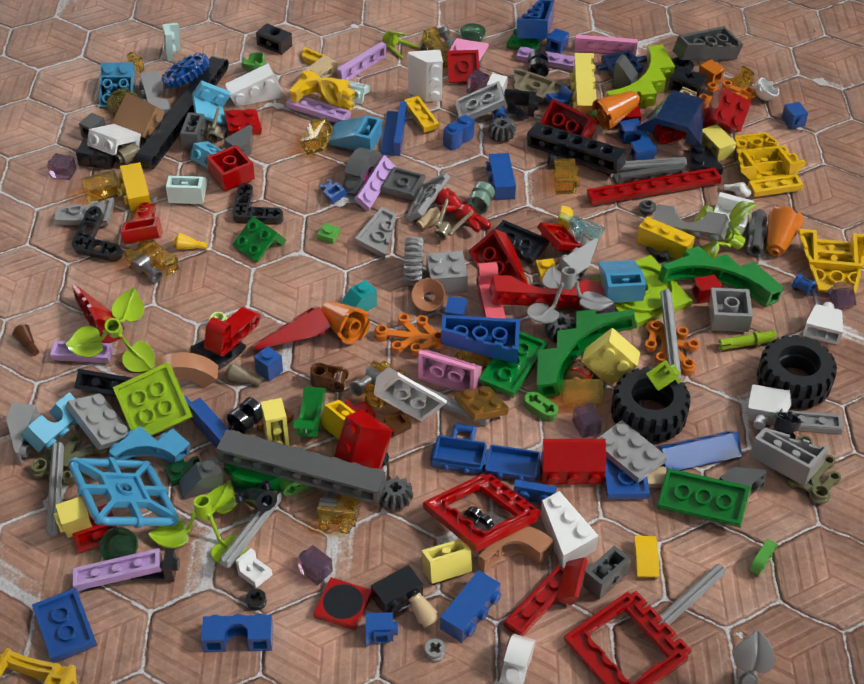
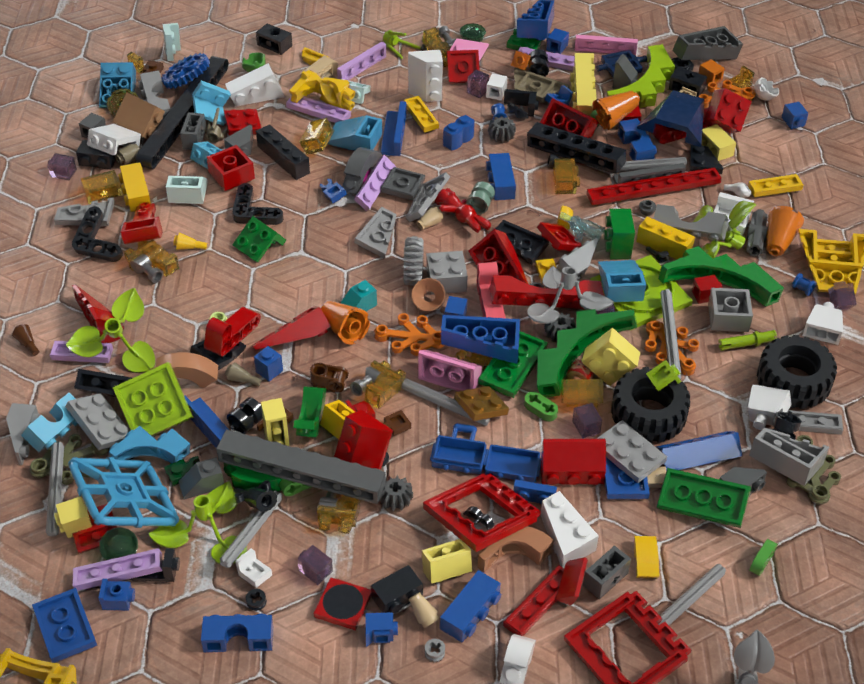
bright green plate [317,223,341,244] -> none
white slope [374,367,447,422] -> none
dark tan plant [434,199,474,240] -> none
light grey plate [455,81,507,119] -> none
yellow wedge [734,132,807,181] -> none
none -> blue brick [98,578,135,611]
none -> reddish brown plate [142,60,164,73]
none -> black brick [256,124,310,180]
none -> orange bracket [511,50,531,70]
none -> green brick [603,209,635,260]

